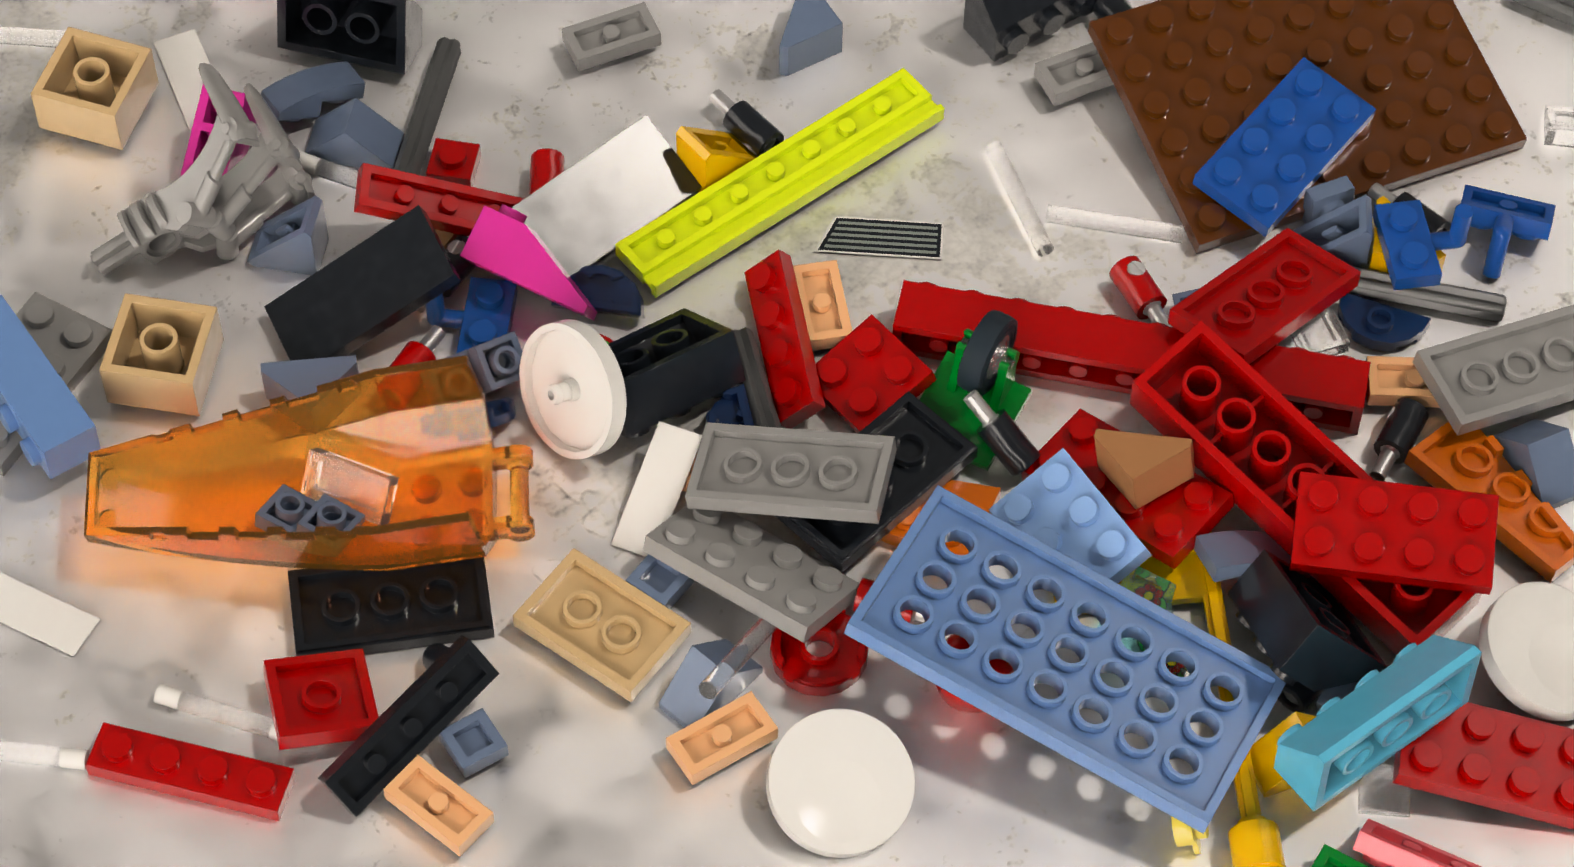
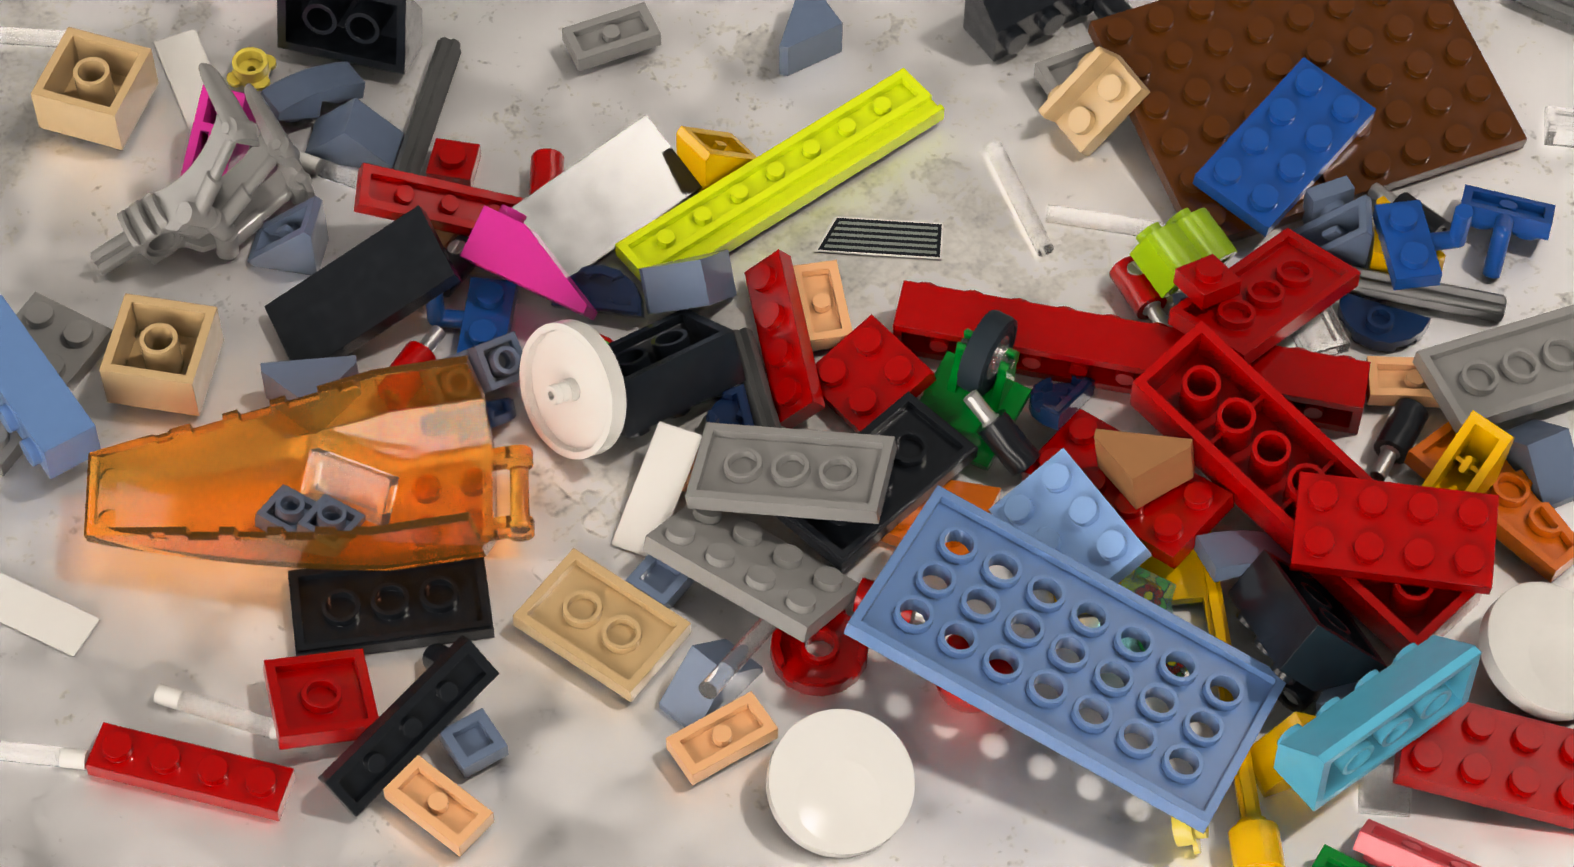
black piece [709,89,784,157] -> none
none -> light yellow plate [226,47,277,91]
none -> sand blue slope [639,249,737,314]
none -> dark blue plate [1028,375,1096,431]
none -> tan bracket [1038,46,1150,156]
none -> lime brick [1129,207,1238,298]
none -> red plate [1173,254,1242,310]
none -> yellow slope [1422,410,1515,493]

